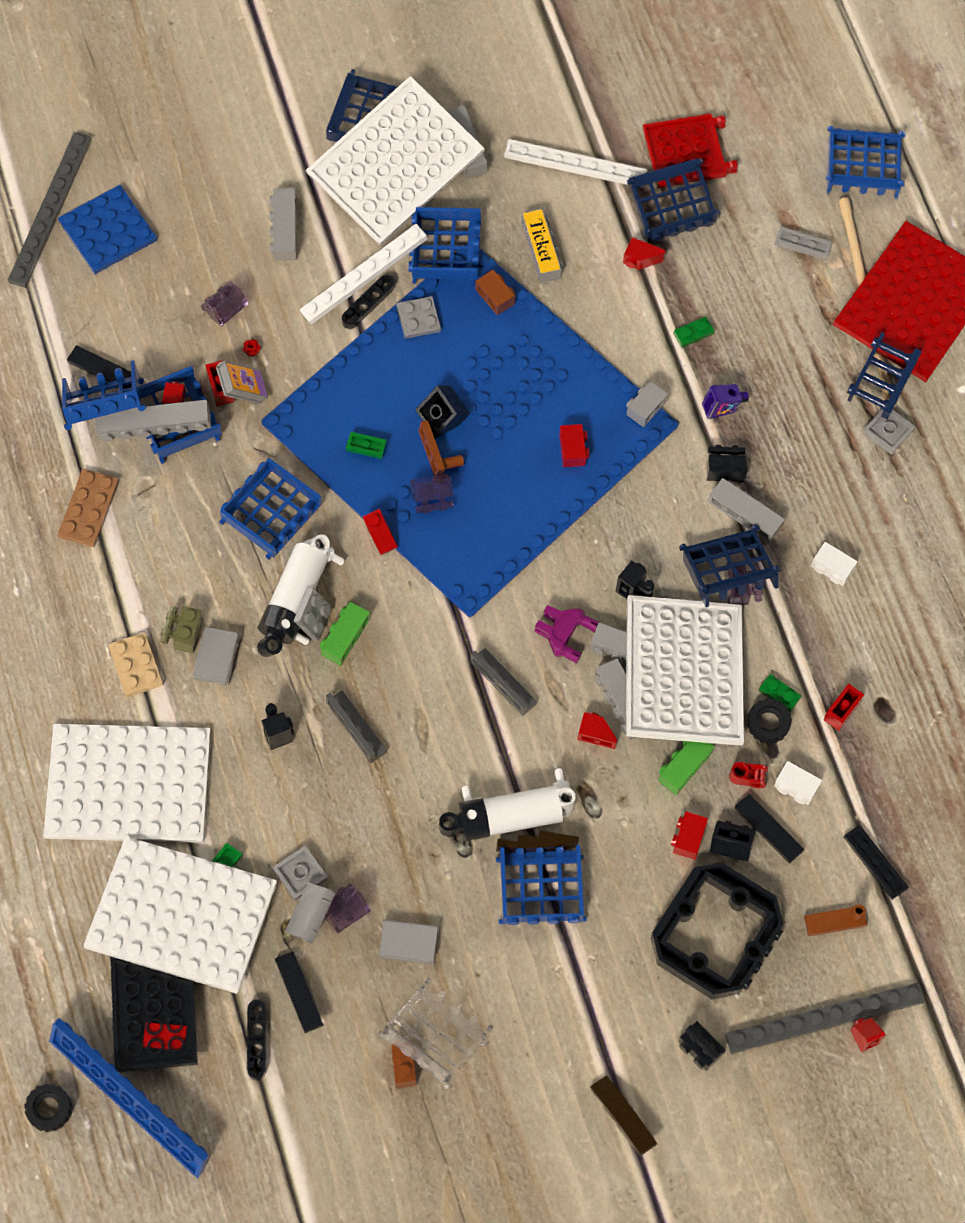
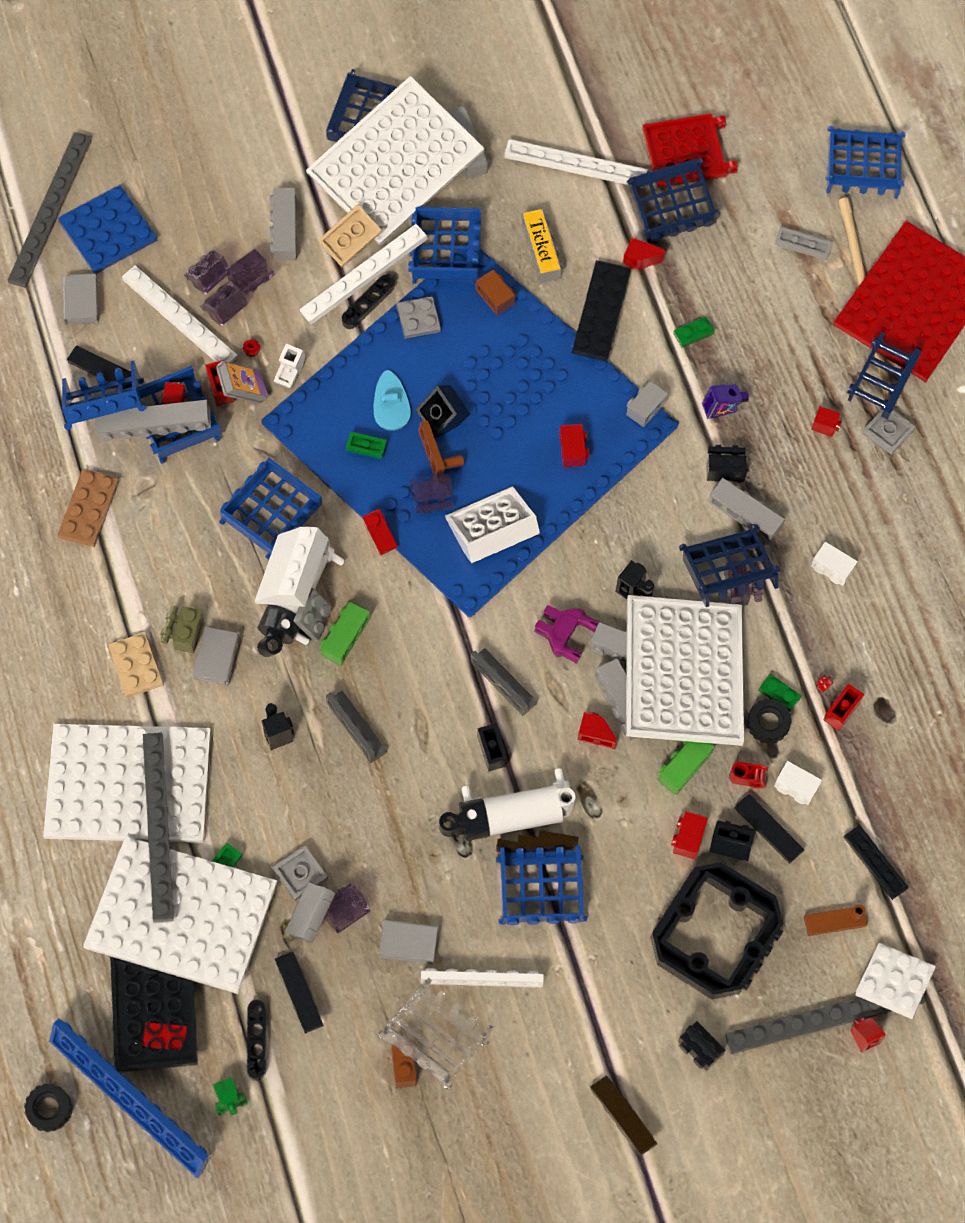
none -> light grey piece [62,274,98,325]
none -> white plate [122,265,238,363]
none -> dark grey plate [143,732,174,923]
none -> clear purple brick [184,250,232,295]
none -> green piece [212,1077,248,1116]
none -> clear purple brick [226,249,275,295]
none -> white slope [254,527,328,607]
none -> white brick [274,344,305,389]
none -> tan plate [318,205,382,268]
none -> medium azure shield [374,370,411,431]
none -> white plate [421,968,543,987]
none -> white slope [445,486,540,563]
none -> black brick [477,723,508,772]
none -> black plate [572,260,631,362]
none -> red brick [811,406,842,437]
none -> red plate [816,675,834,693]
none -> white plate [855,943,936,1019]

